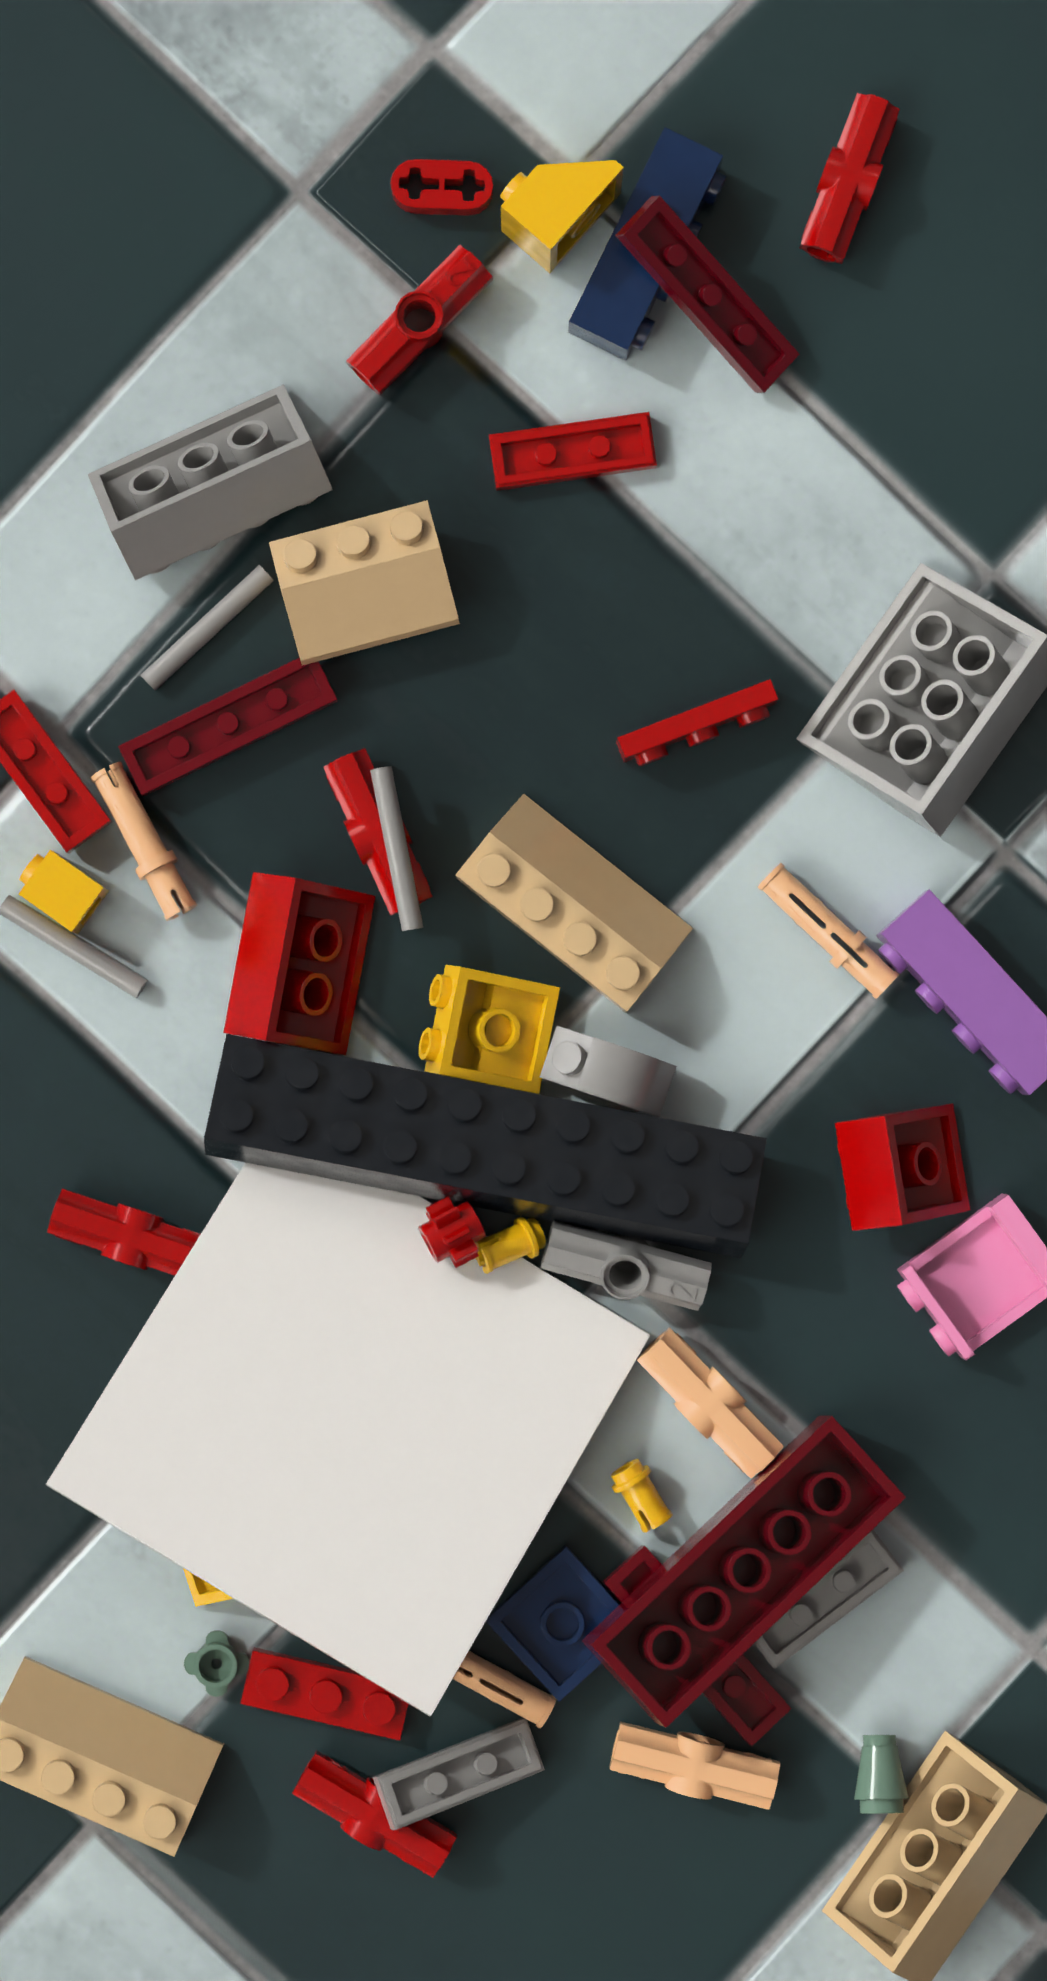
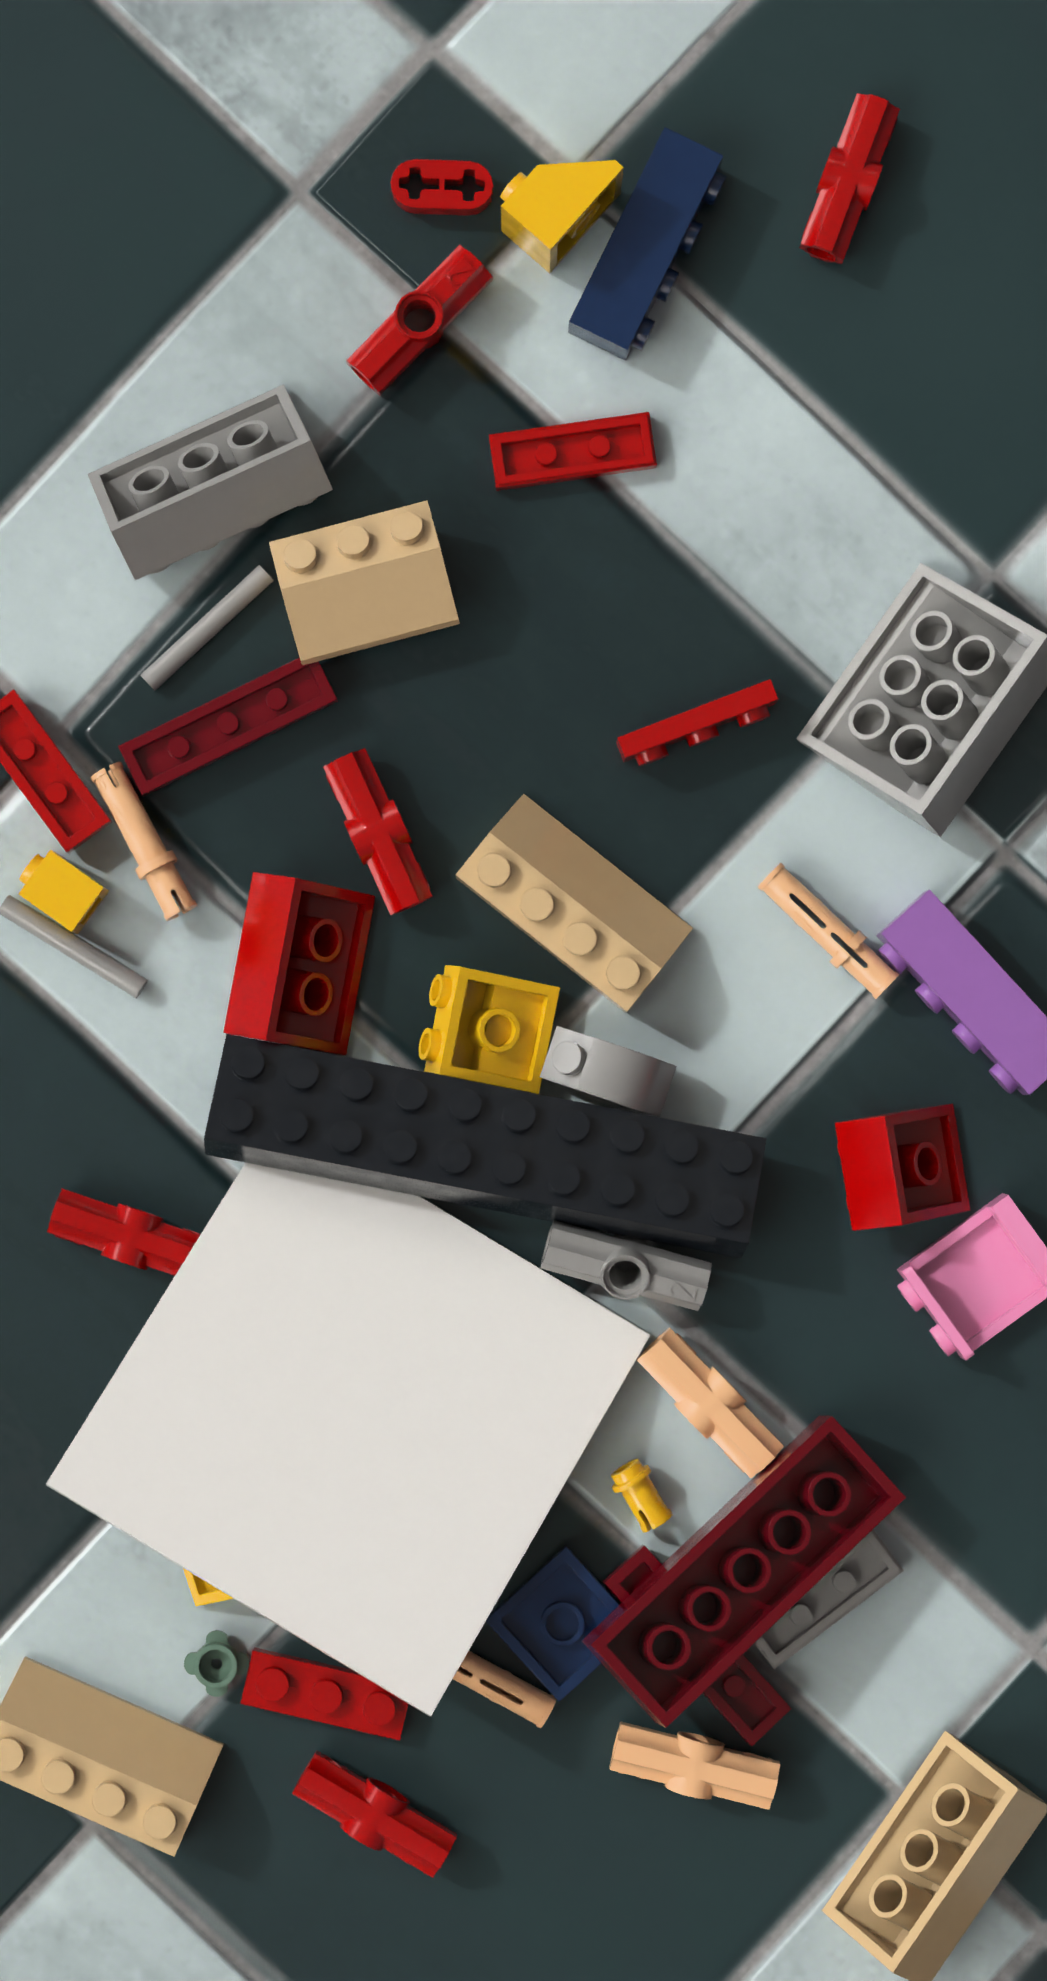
light grey bar [370,766,424,932] -> none
light grey tile [373,1718,545,1830] -> none
red gear [418,1196,486,1268] -> none
yellow pin [475,1216,546,1274] -> none
dark red plate [615,195,799,393] -> none
sand green cone [854,1735,909,1814] -> none

